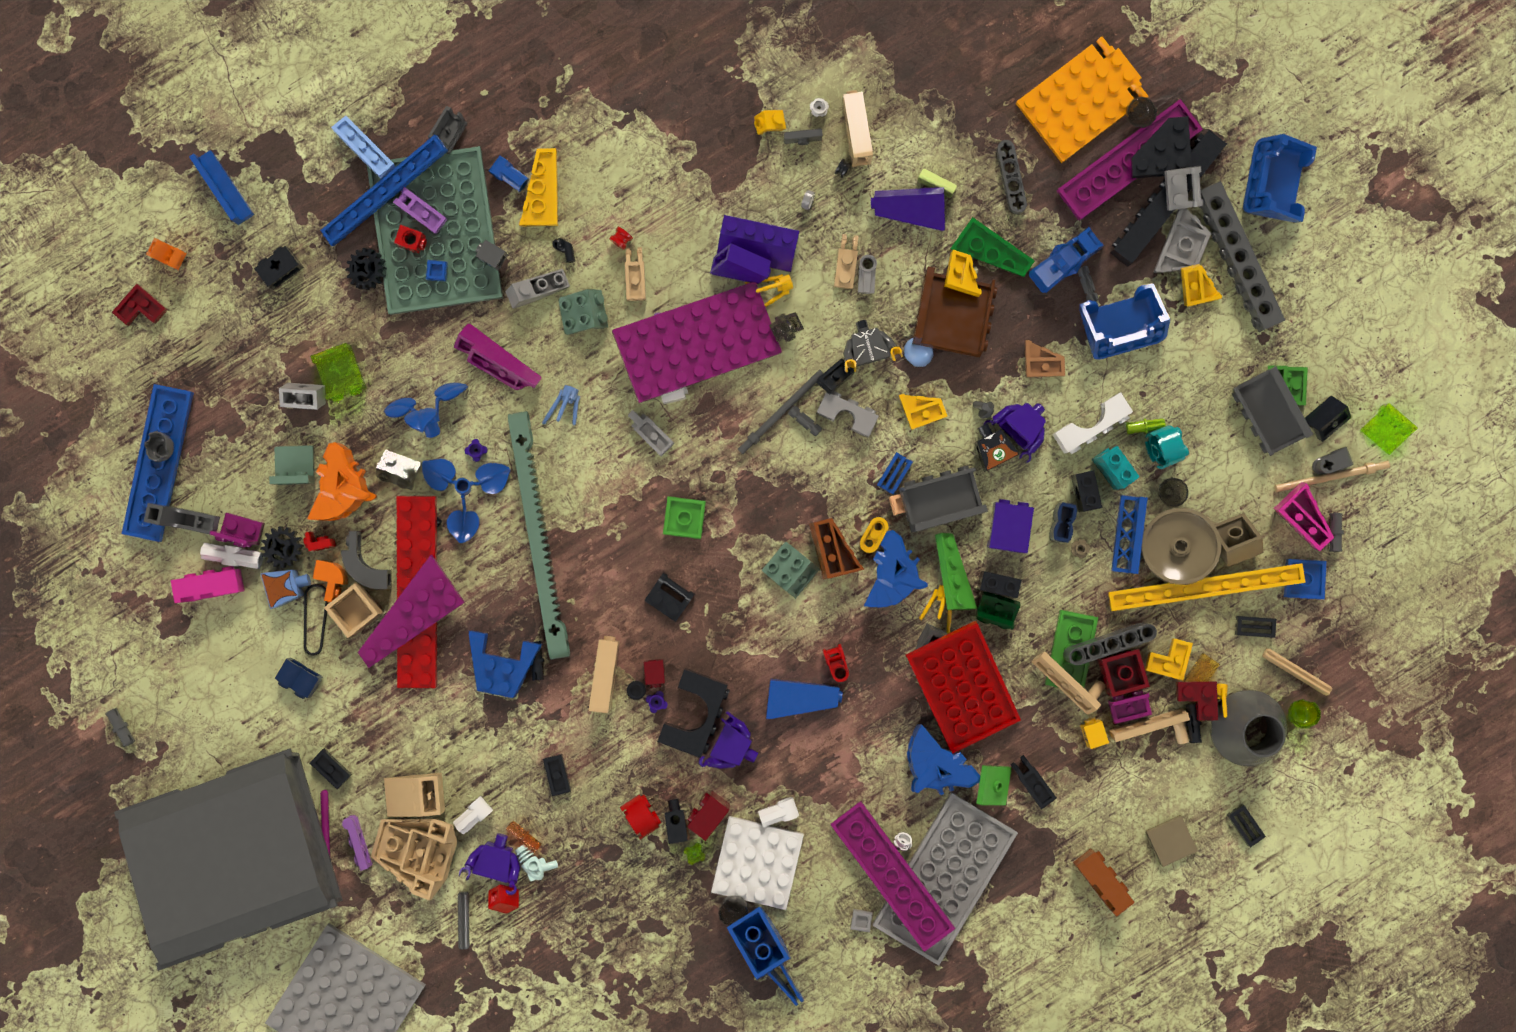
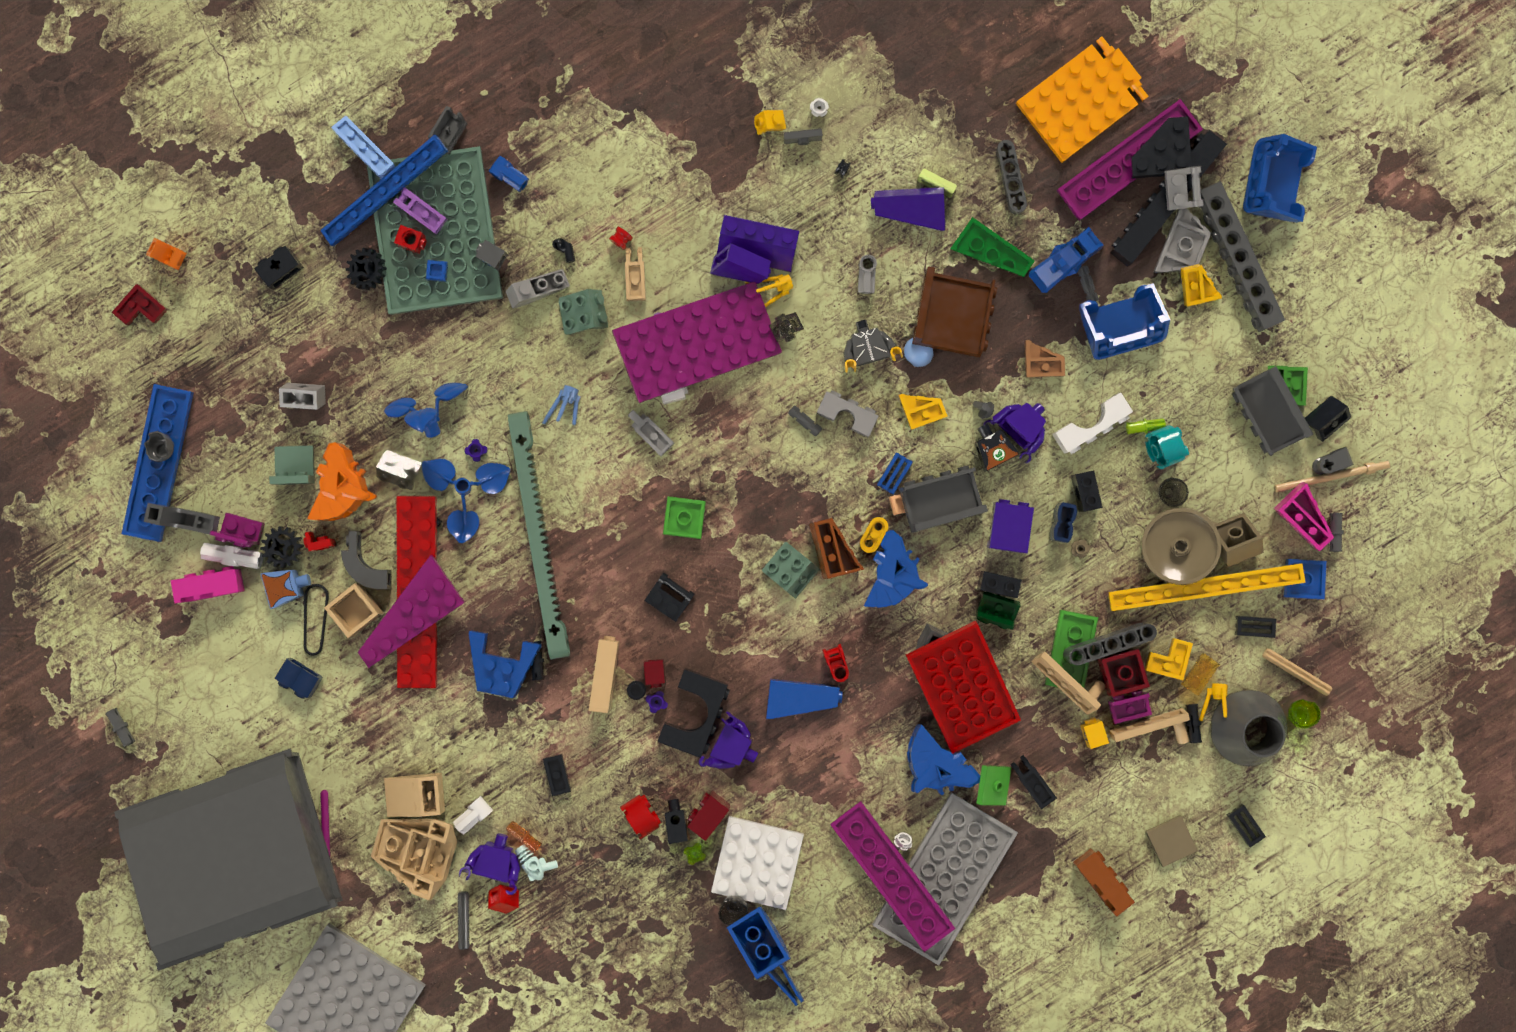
blue fence [189,150,254,225] -> none
black plate [309,748,352,789] -> none
clear neon green panel [310,343,367,402] -> none
orange brick [313,560,348,602] -> none
medium lavender plate [342,815,373,871] -> none
magenta wedge [454,324,542,390] -> none
yellow wing [519,148,558,227] -> none
dark grey bar [738,369,823,454] -> none
white piece [758,797,799,827] -> none
light grey tile [801,190,815,211] -> none
black plate [816,358,855,395] -> none
tan hinge [834,234,858,290] -> none
slope [842,90,873,167] -> none
light grey tile [850,909,873,932] -> none
yellow plant [919,585,952,633] -> none
bright green wing [935,533,977,610] -> none
yellow wing [944,250,982,297] -> none
teal panel [1092,446,1139,490] -> none
blue fence [1111,495,1148,574] -> none
clear smoke hair [1126,97,1157,128] -> none
dark red plate [1176,681,1218,721] -> none
clear neon green hinge [1360,403,1418,455] -> none

